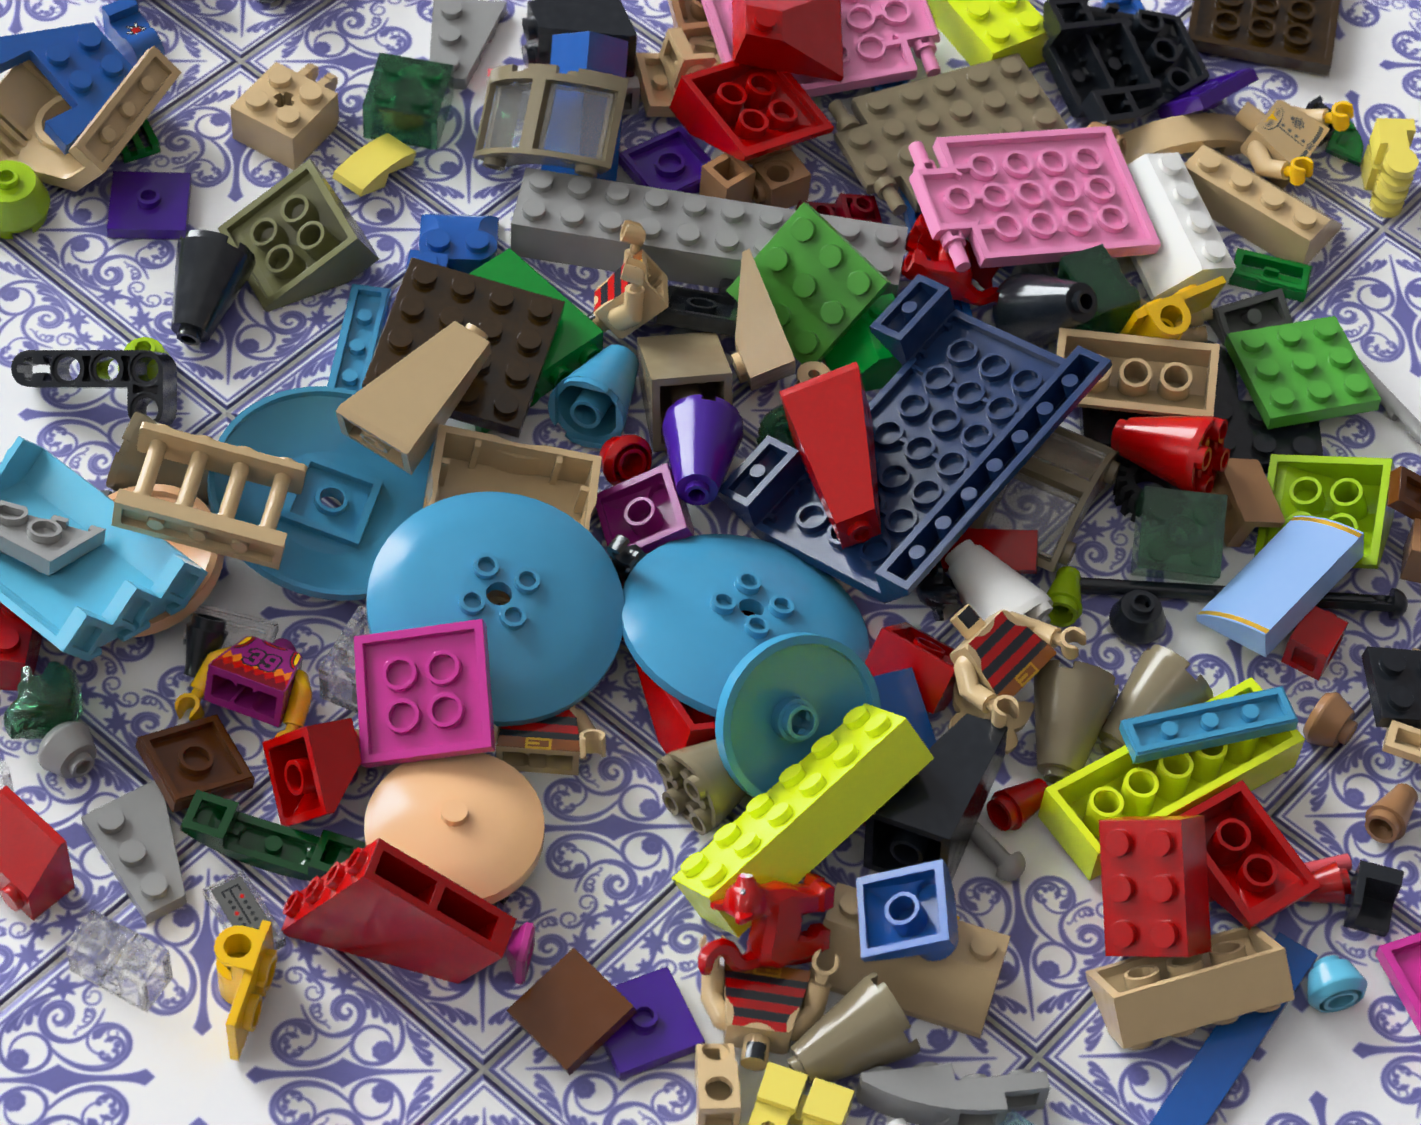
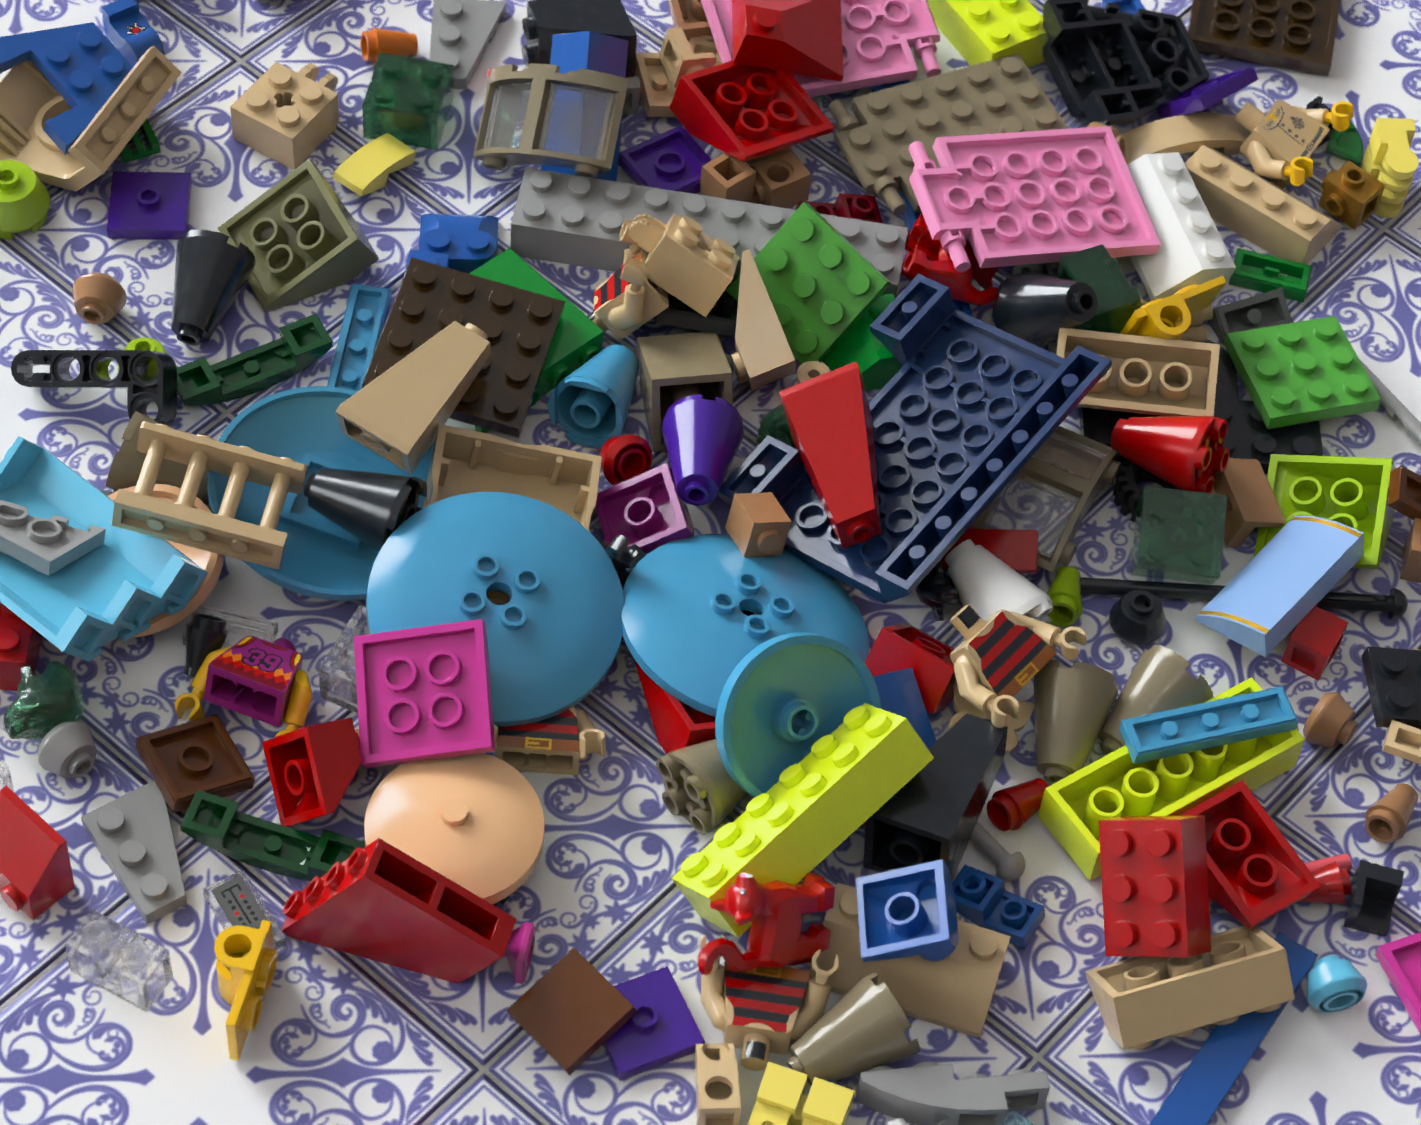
none -> medium nougat cone [72,272,127,324]
none -> dark green slope [177,314,333,405]
none -> black cone [304,467,427,552]
none -> orange cone [360,27,418,65]
none -> tan hinge [629,213,739,317]
none -> medium nougat brick [725,492,792,557]
none -> blue slope [952,864,1045,949]
none -> pearl gold brick [1319,161,1385,230]

